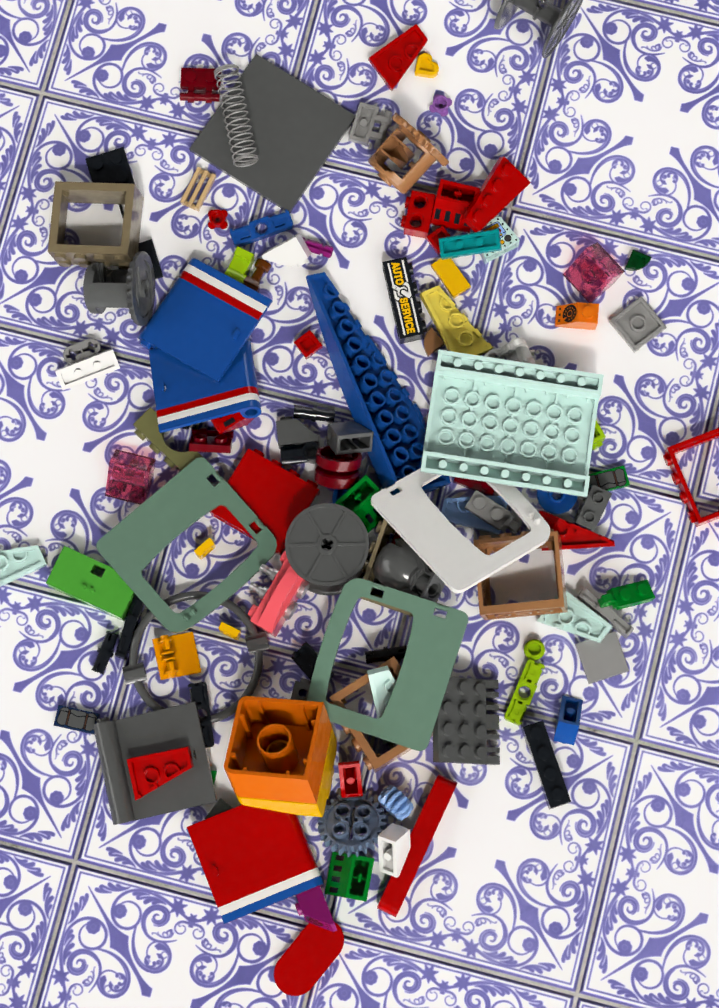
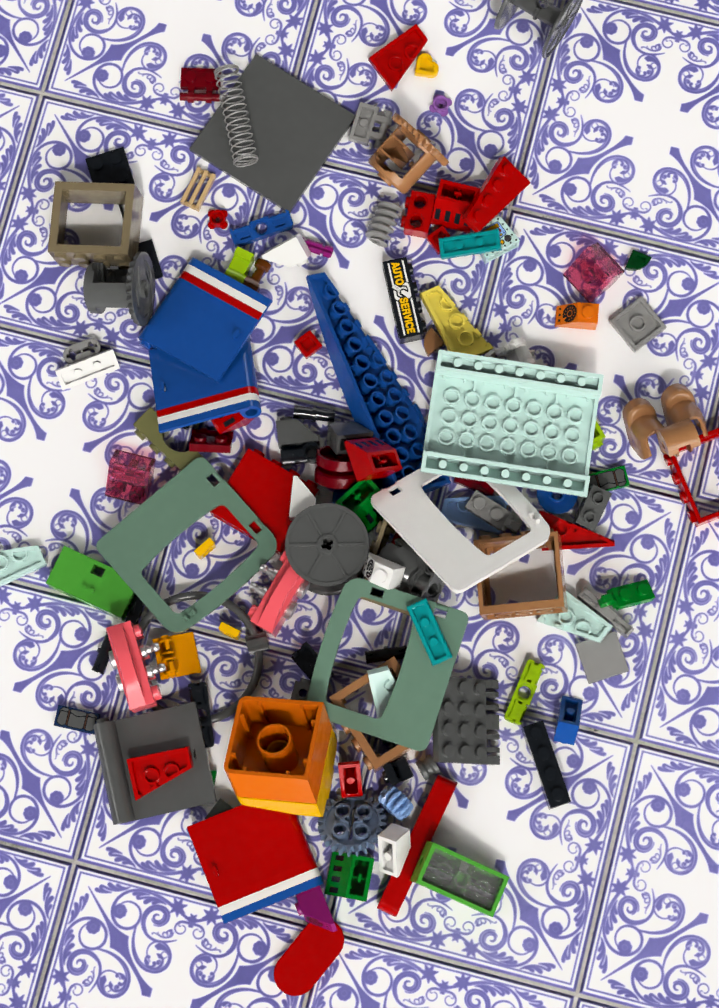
yellow tile [431,258,471,299] -> none
lime plate [524,639,545,660] -> none
none -> coral piece [106,621,166,713]
none -> white slope [289,476,317,521]
none -> red slope [344,437,403,481]
none -> white slope [362,552,406,590]
none -> light grey piece [365,201,403,248]
none -> black bracket [382,757,414,786]
none -> teal tile [407,598,453,666]
none -> clear brick [410,841,509,917]
none -> dark grey wheel [415,754,440,780]
none -> medium nougat piece [623,383,708,459]

